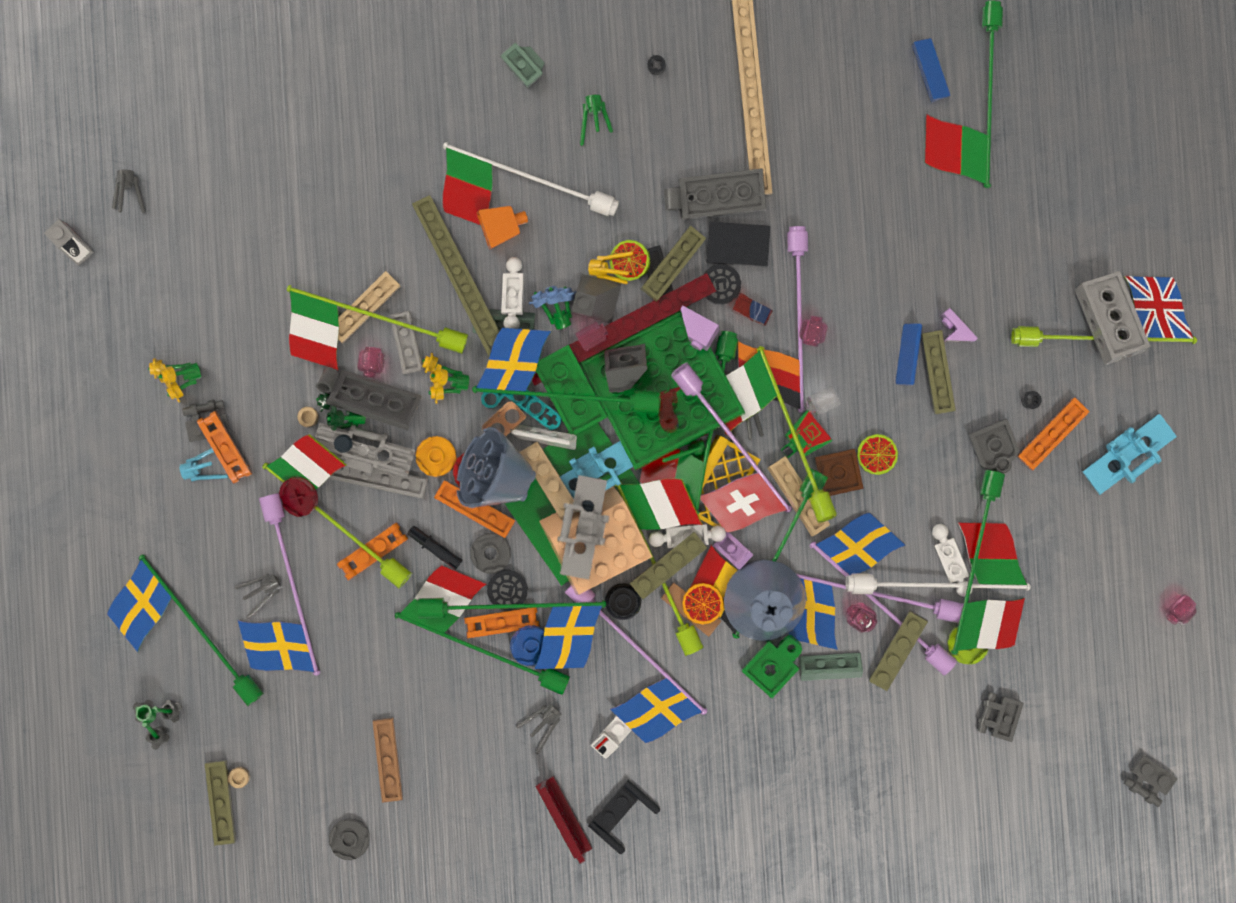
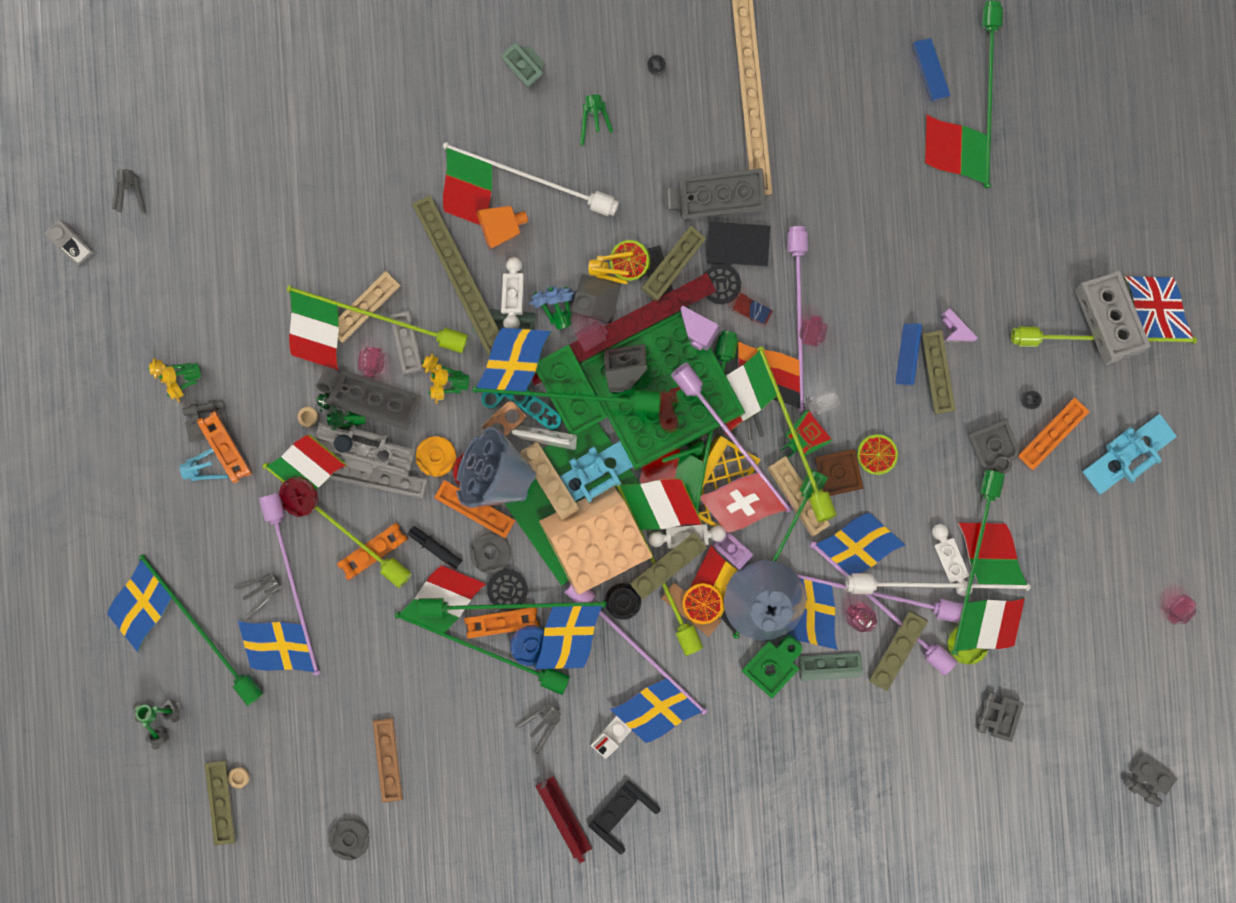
light grey piece [557,475,610,580] -> none

